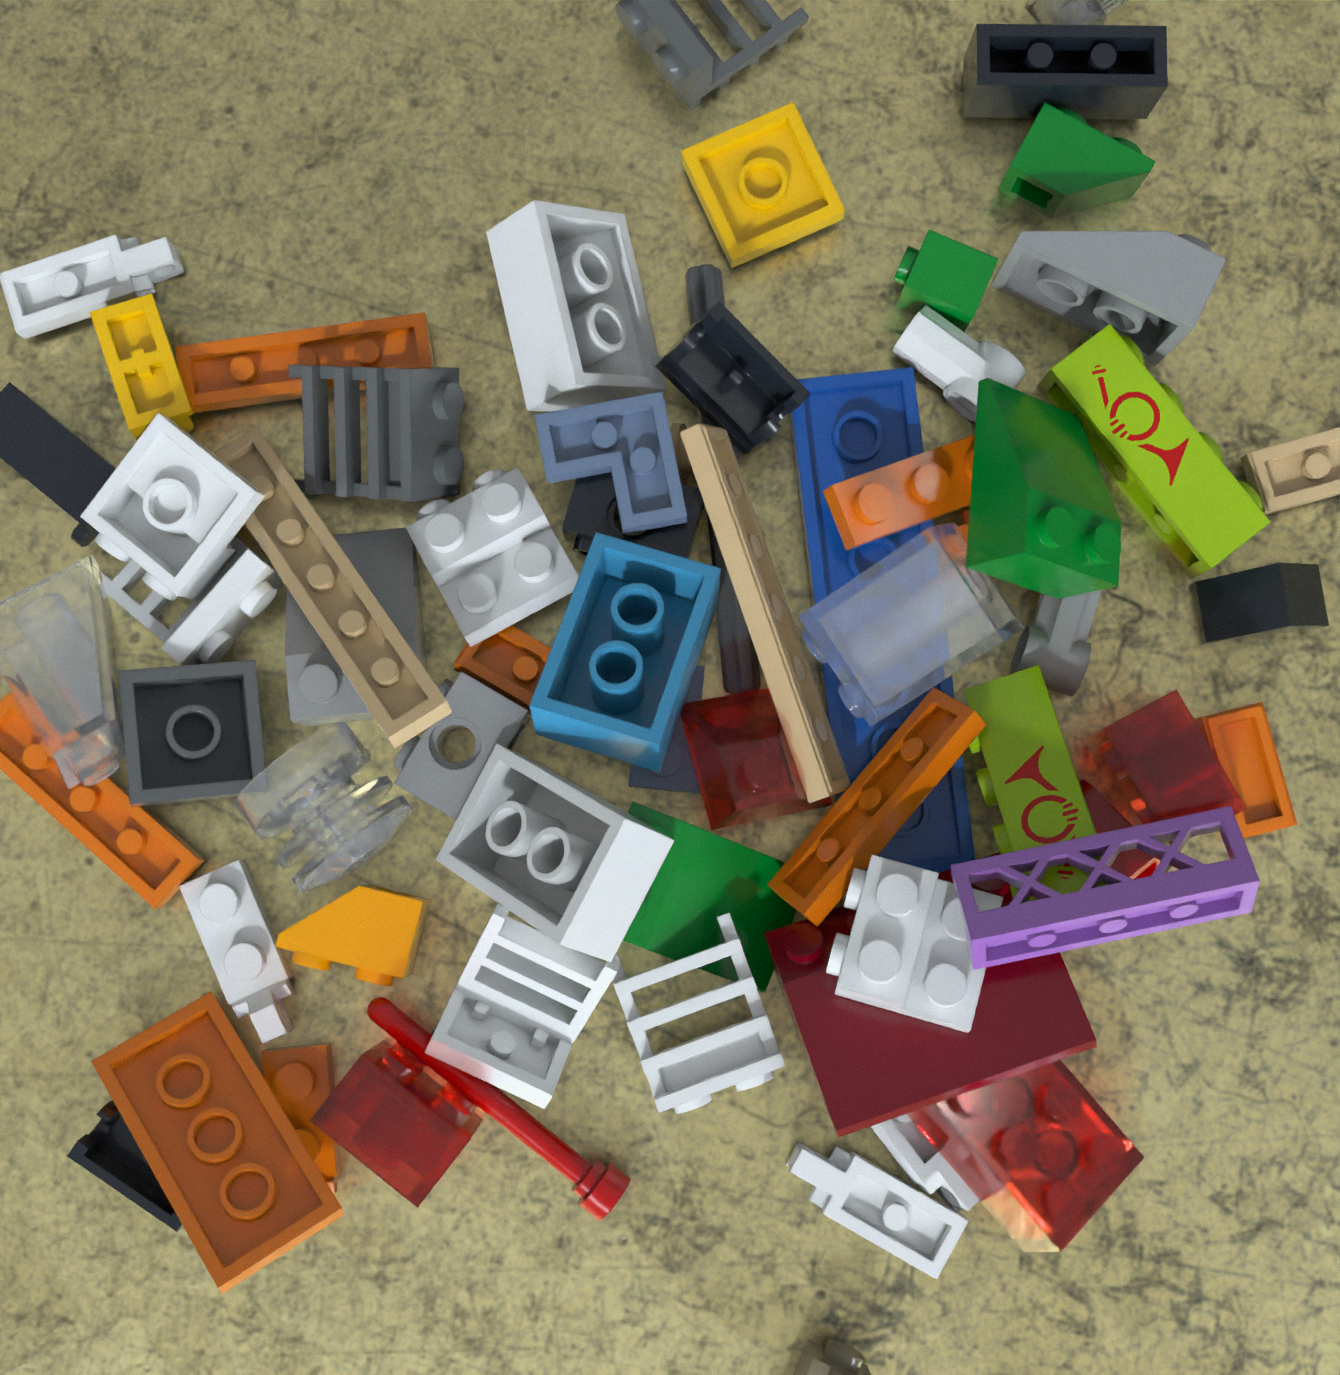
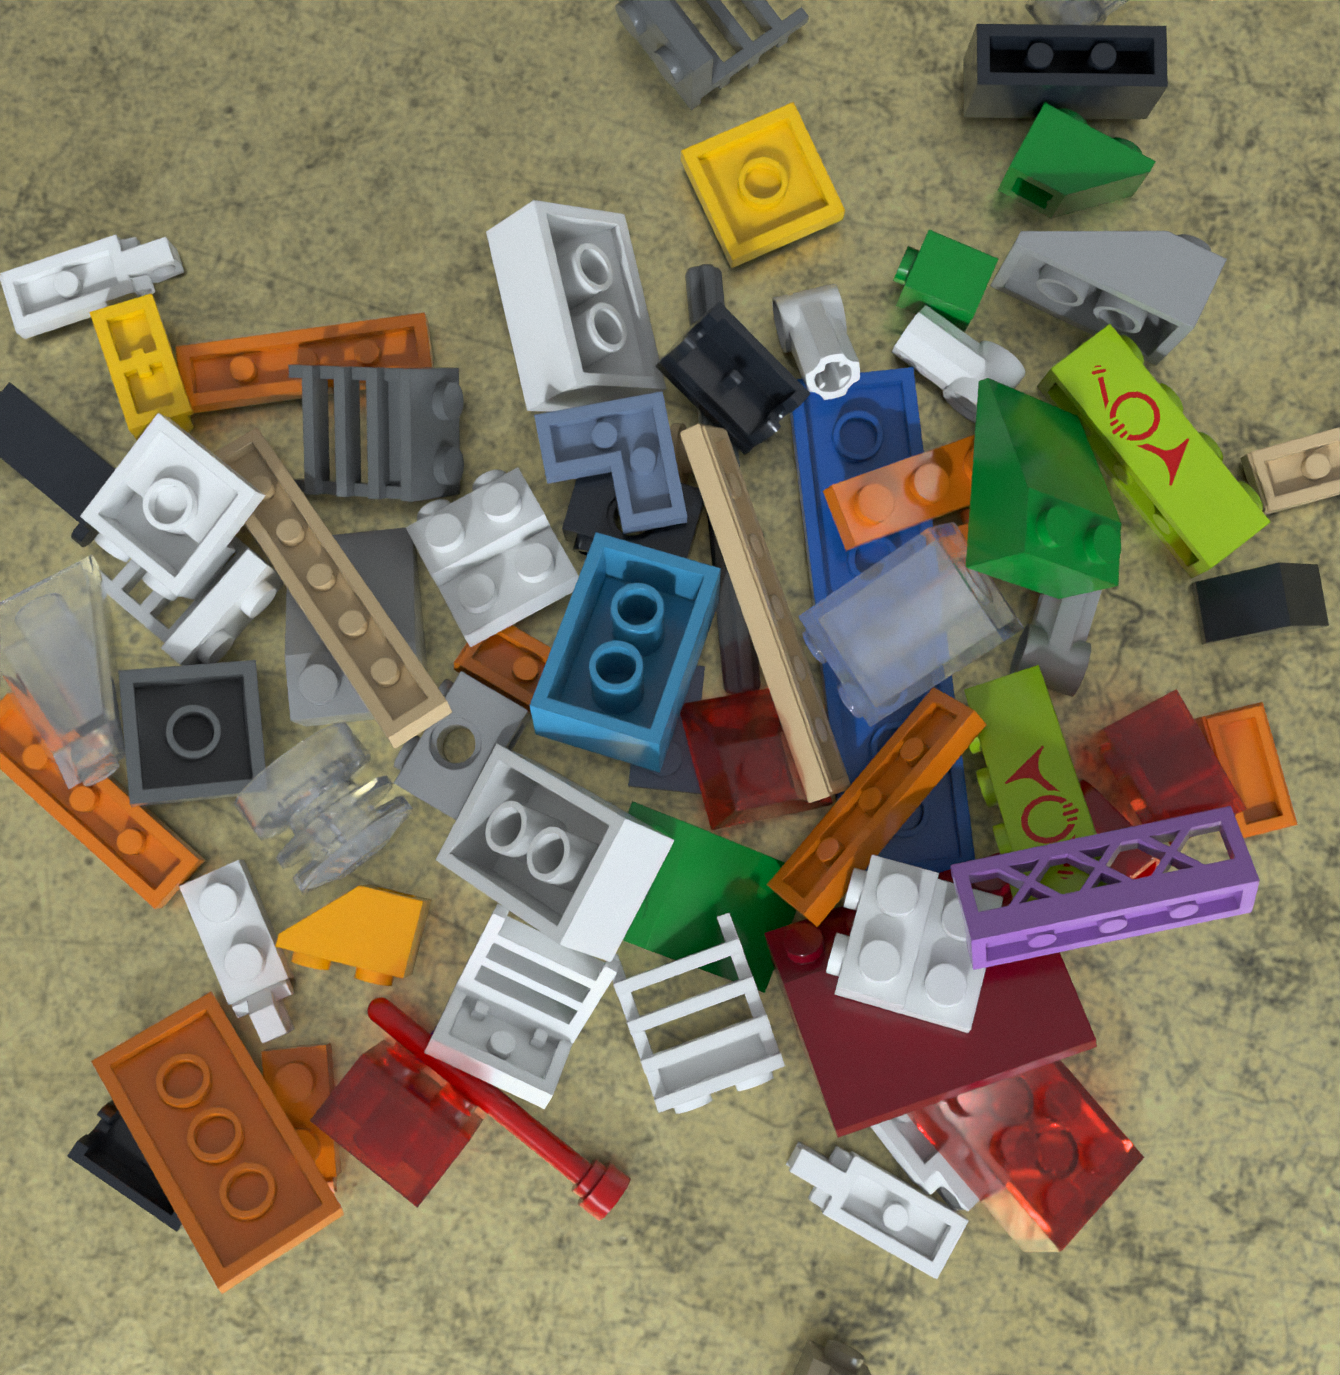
none -> white piece [772,284,860,400]

